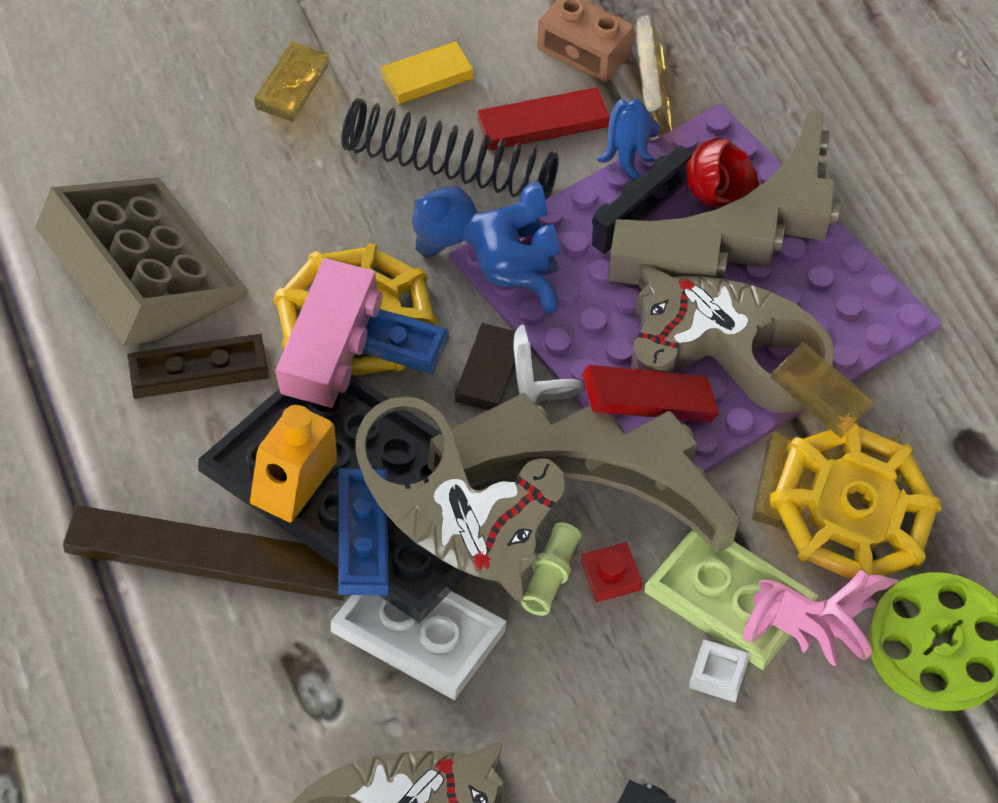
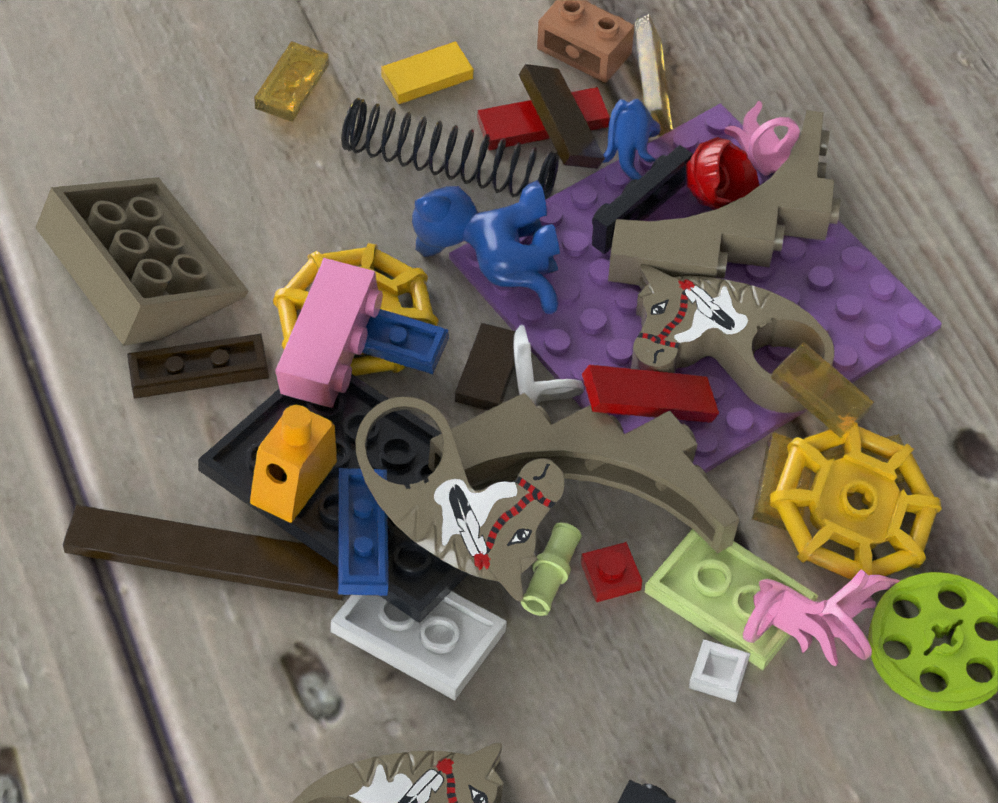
none -> dark brown tile [518,64,605,169]
none -> bright pink piece [724,101,800,176]

